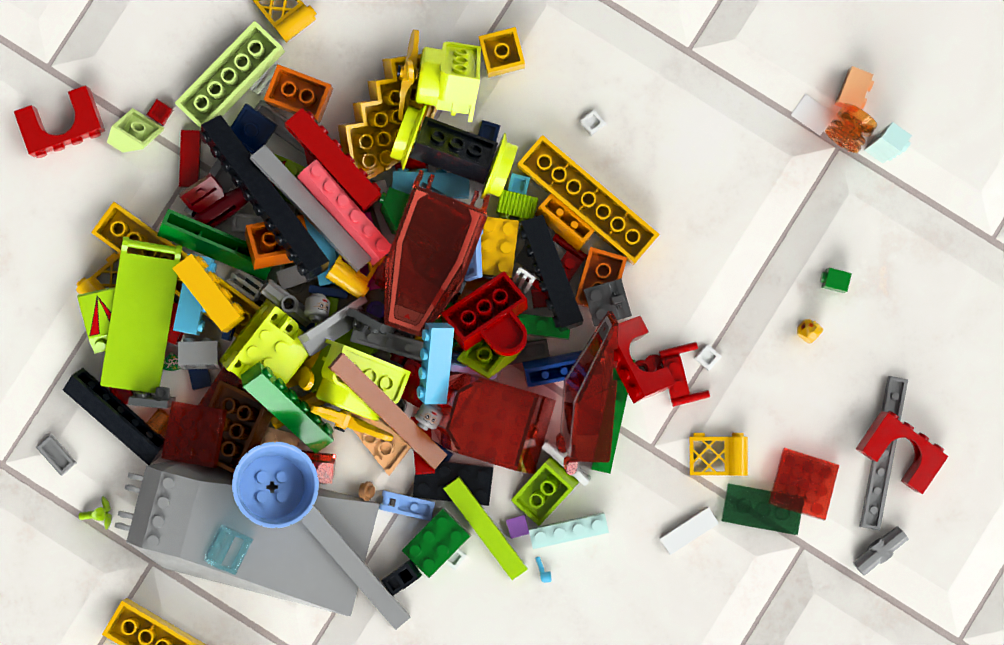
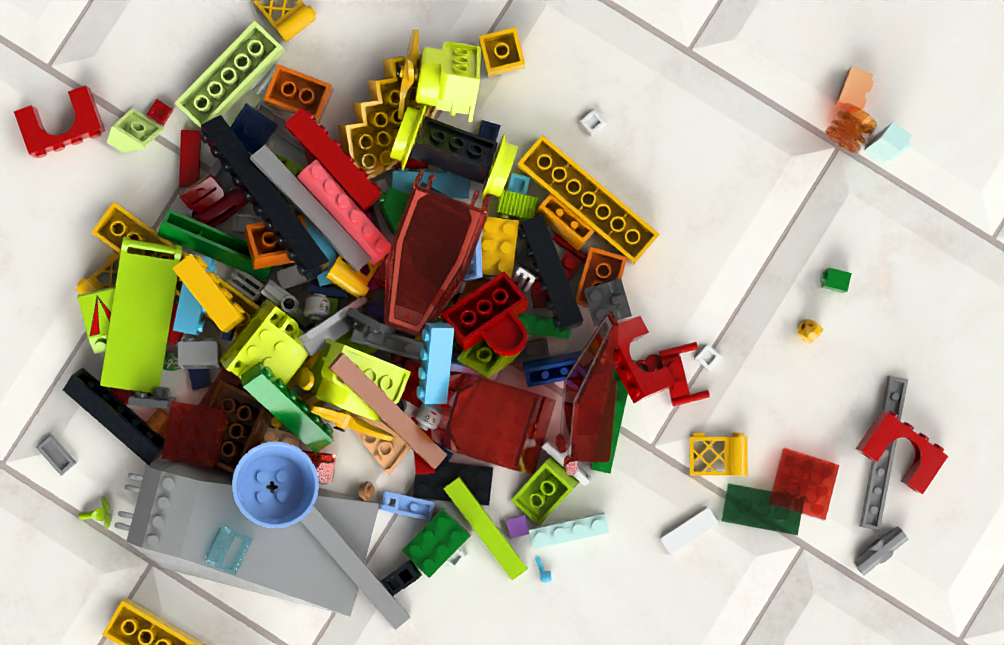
white sticker [791,94,835,135] -> none

